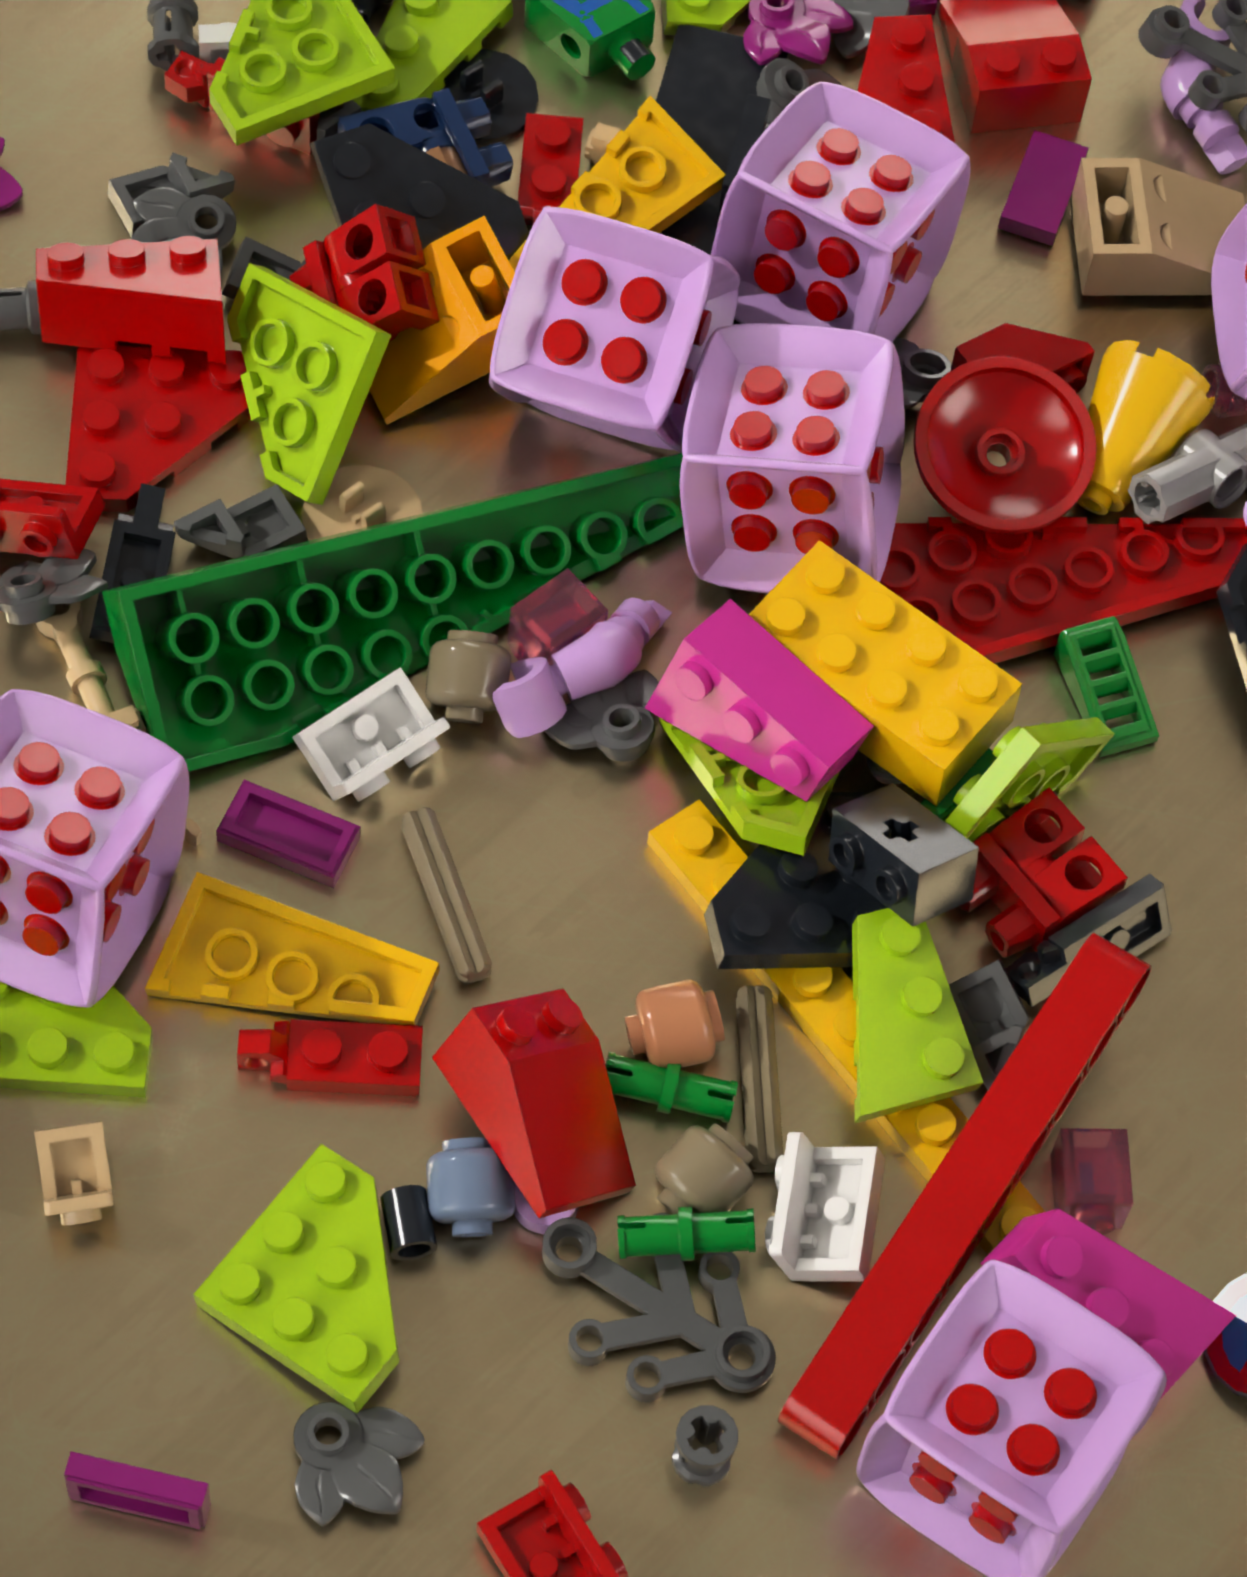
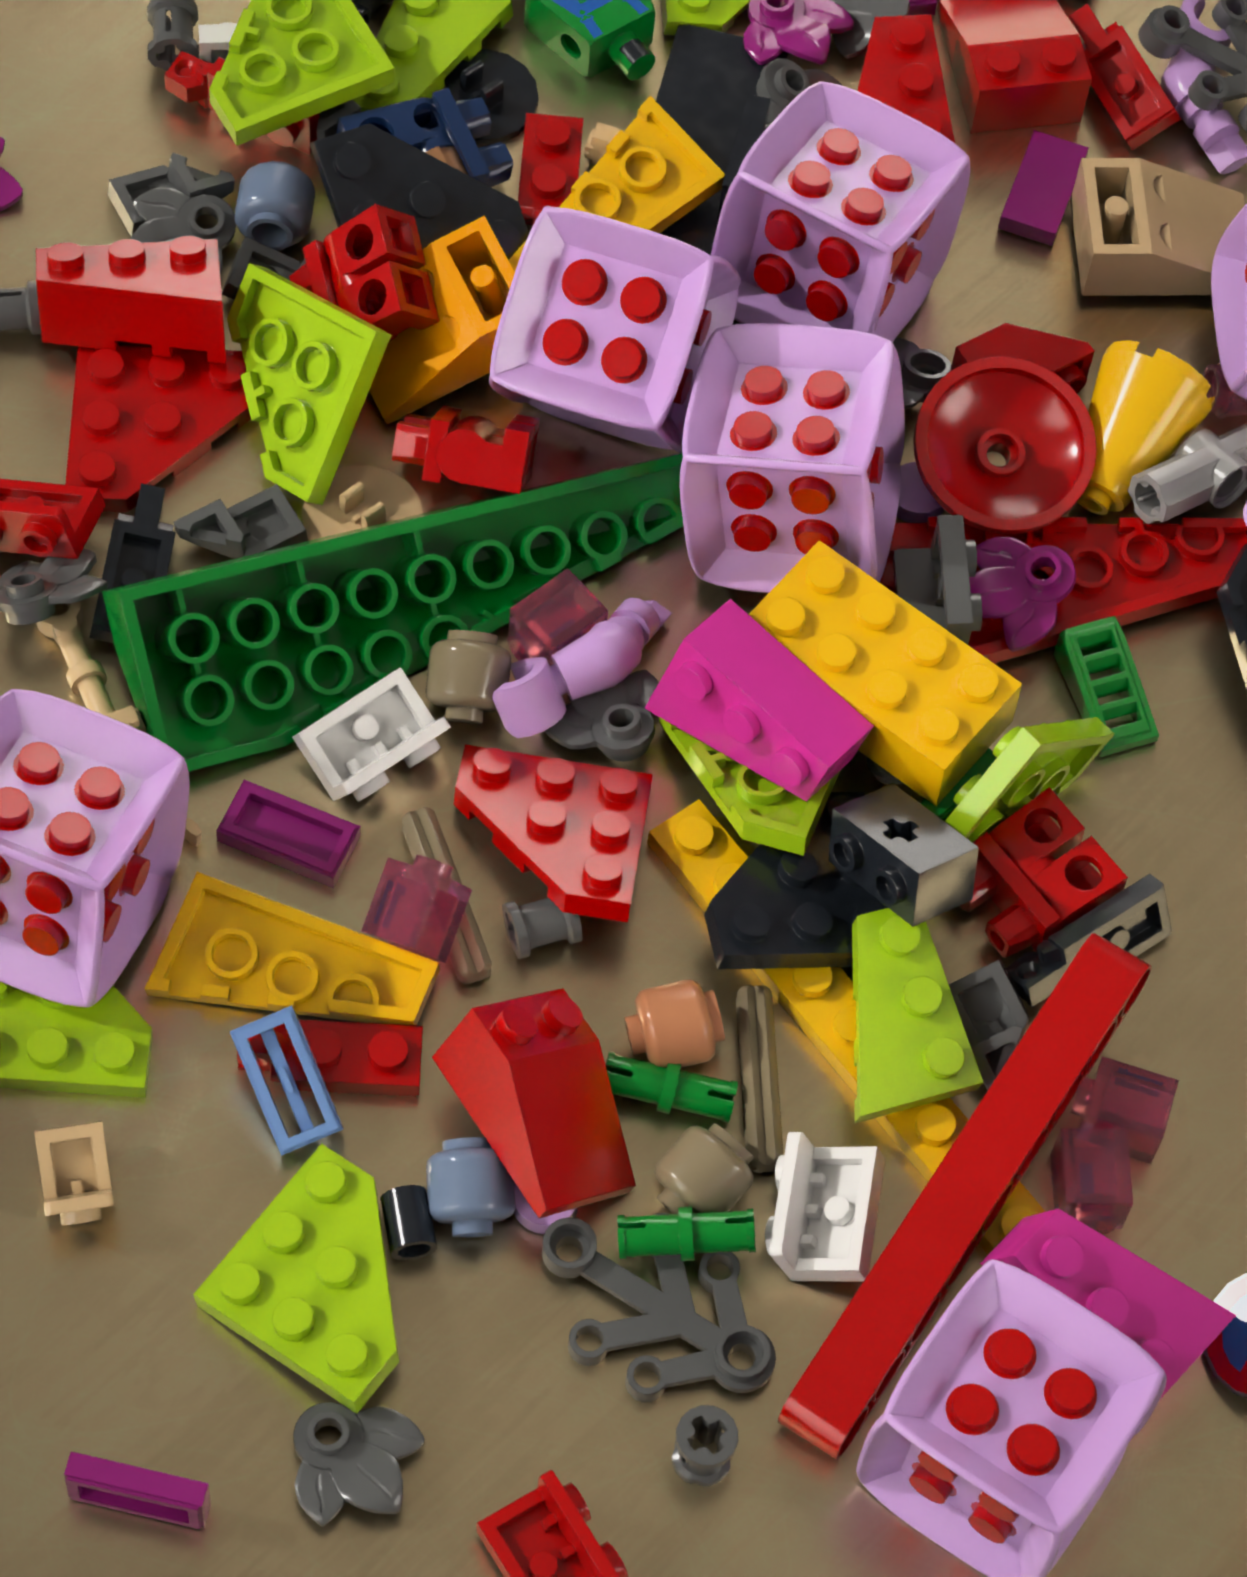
none -> medium blue tile [230,1005,344,1156]
none -> sand blue head [235,161,316,251]
none -> clear pink brick [361,854,472,963]
none -> red hips [392,406,541,494]
none -> plate [453,744,653,923]
none -> dark grey bush [502,898,583,959]
none -> dark grey bracket [893,515,982,645]
none -> lavender tile [897,462,945,523]
none -> magenta plate [969,537,1076,652]
none -> red hinge [1068,4,1181,151]
none -> clear pink brick [1070,1056,1179,1164]

